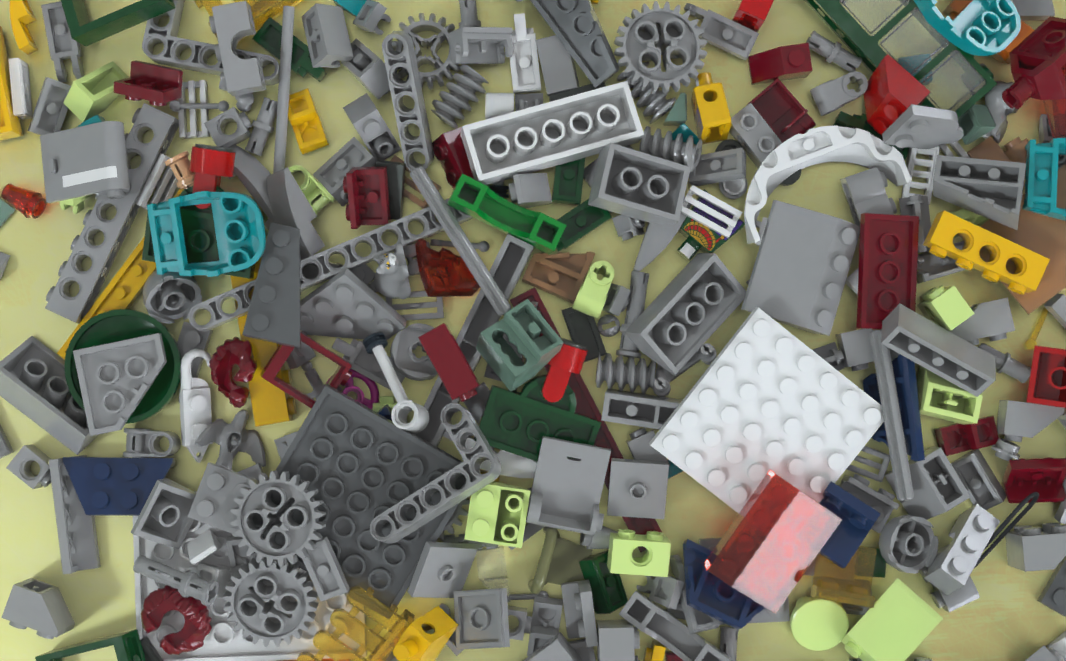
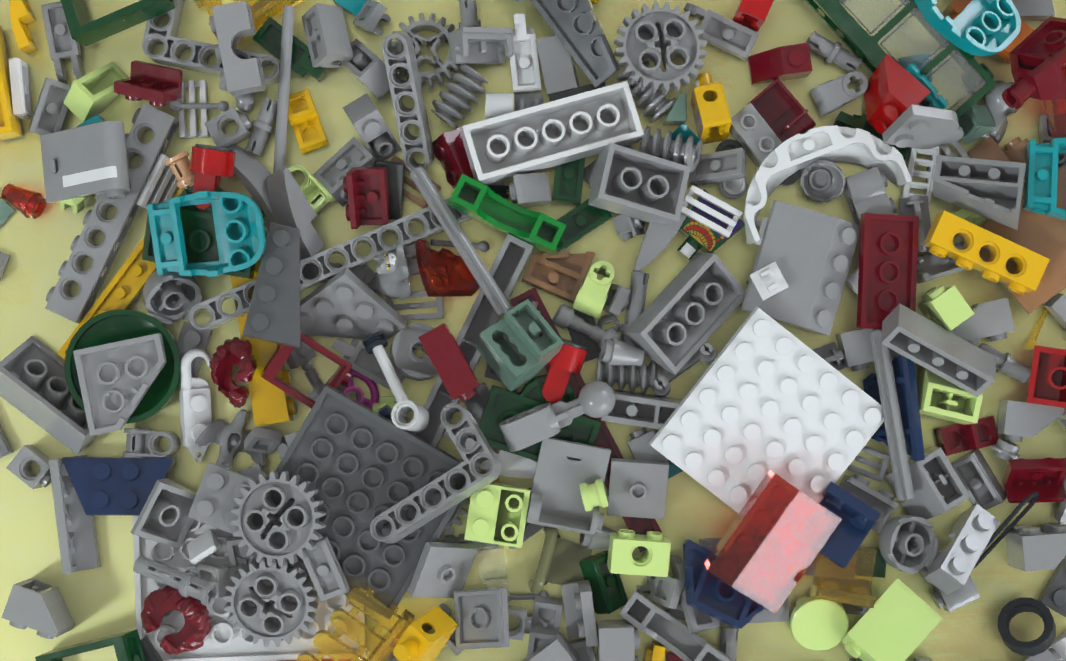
none -> light grey plate [244,426,282,454]
none -> light grey beam [499,381,616,452]
none -> light grey piece [552,304,621,349]
none -> yellowish green wheel [579,478,609,512]
none -> light grey cone [600,337,645,366]
none -> white tile [749,262,789,301]
none -> light grey hair [800,159,846,203]
none -> teal axle [904,63,948,109]
none -> black tyre [998,598,1056,656]

